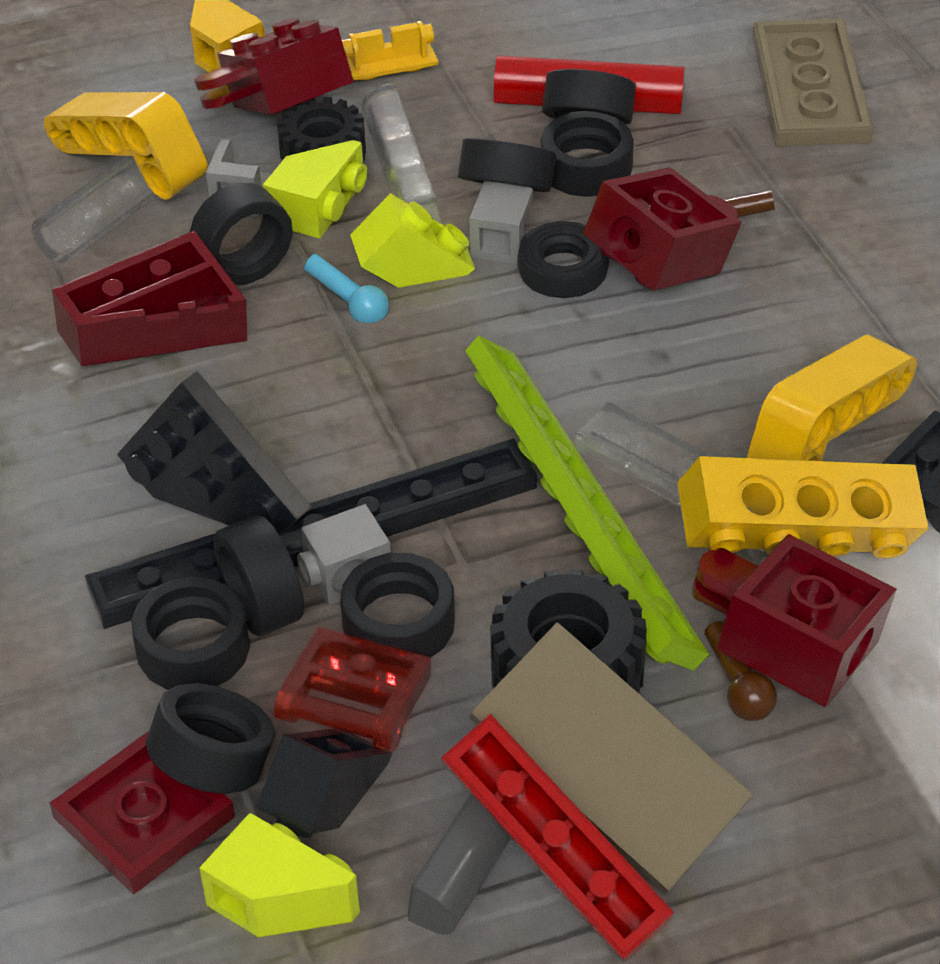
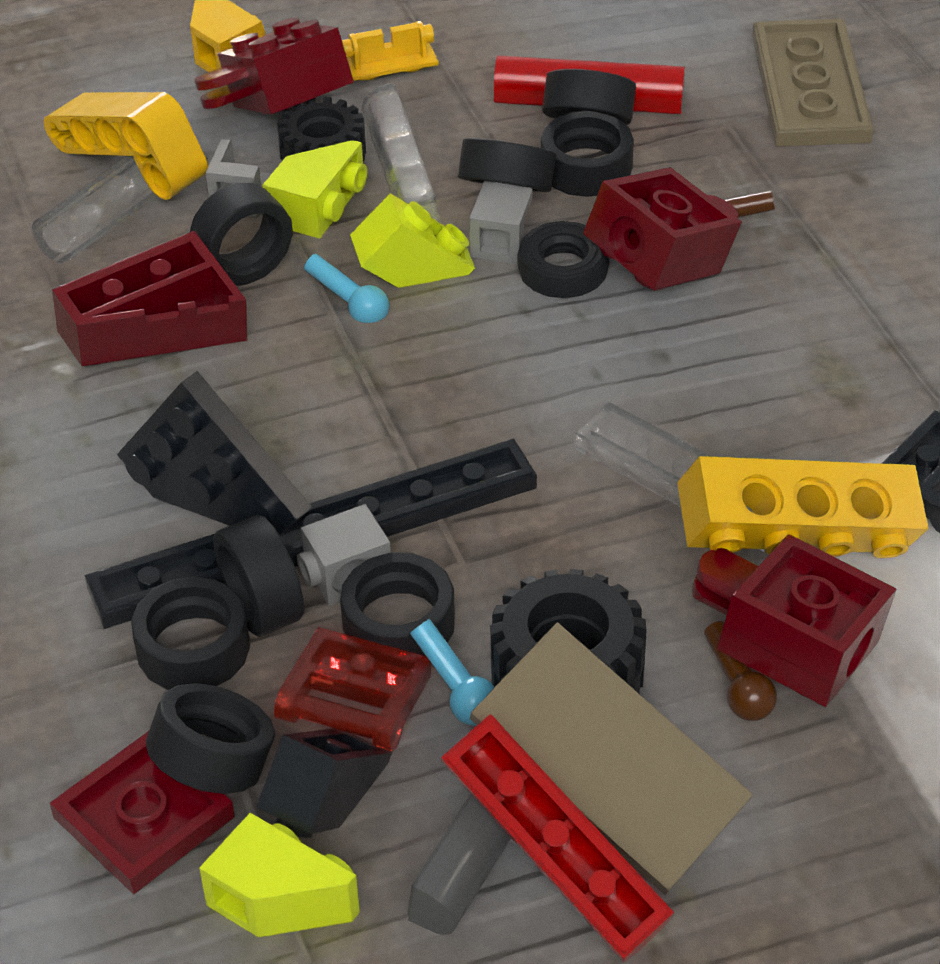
lime plate [465,335,710,671] -> none
yellow beam [747,334,917,461] -> none
none -> medium azure bar [410,619,495,726]

